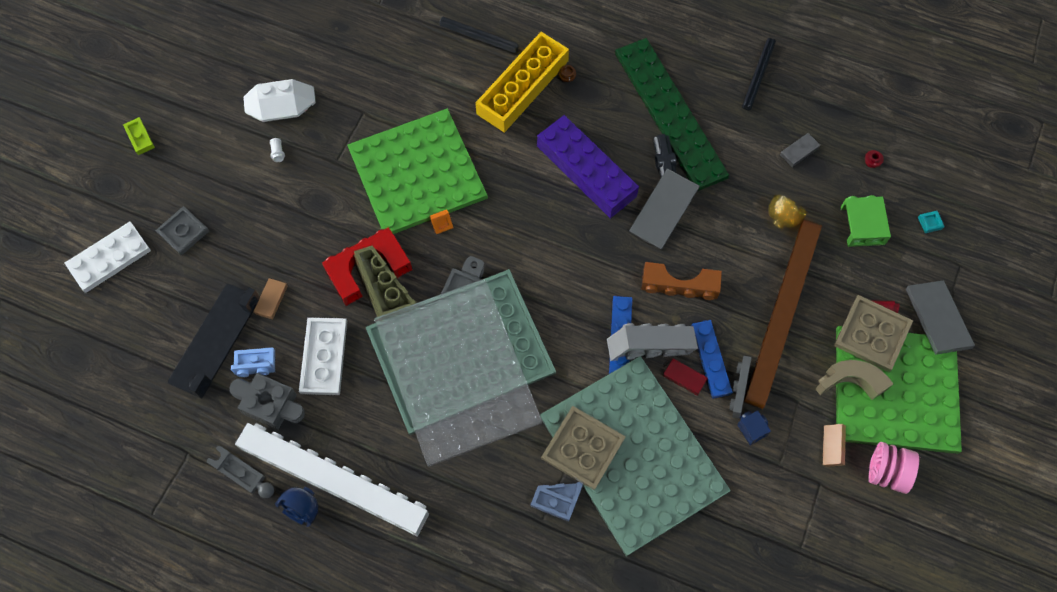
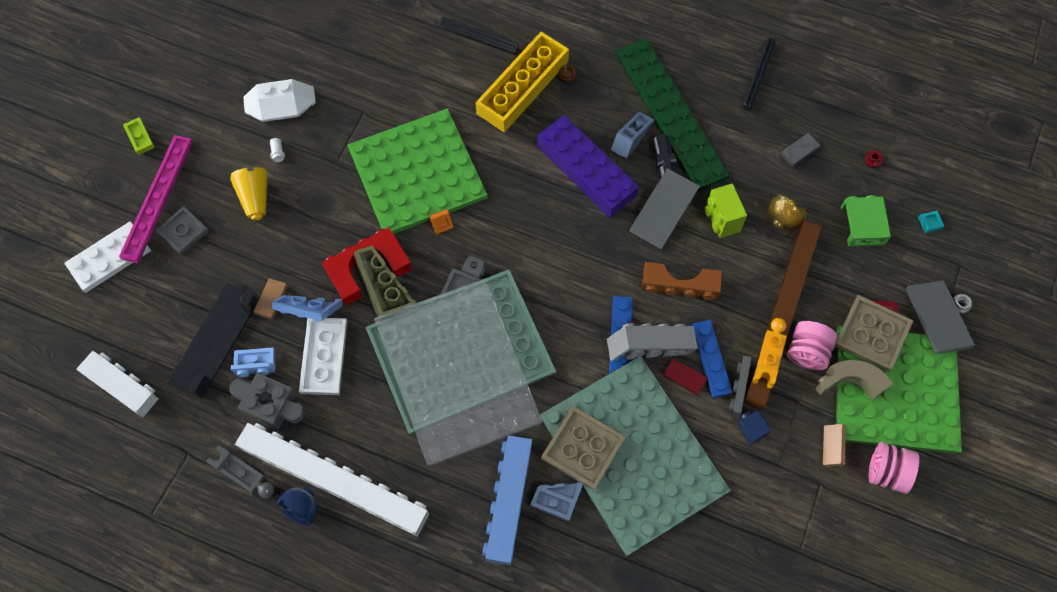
none -> white brick [77,351,158,418]
none -> dark pink tile [119,135,193,264]
none -> yellow cone [230,167,268,221]
none -> medium blue wing [271,295,342,321]
none -> medium blue brick [482,435,532,566]
none -> sand blue slope [611,112,654,158]
none -> lime brick [705,184,747,238]
none -> light orange plate [752,318,787,388]
none -> bright pink wheel [787,321,837,370]
none -> light grey plate [953,294,972,313]

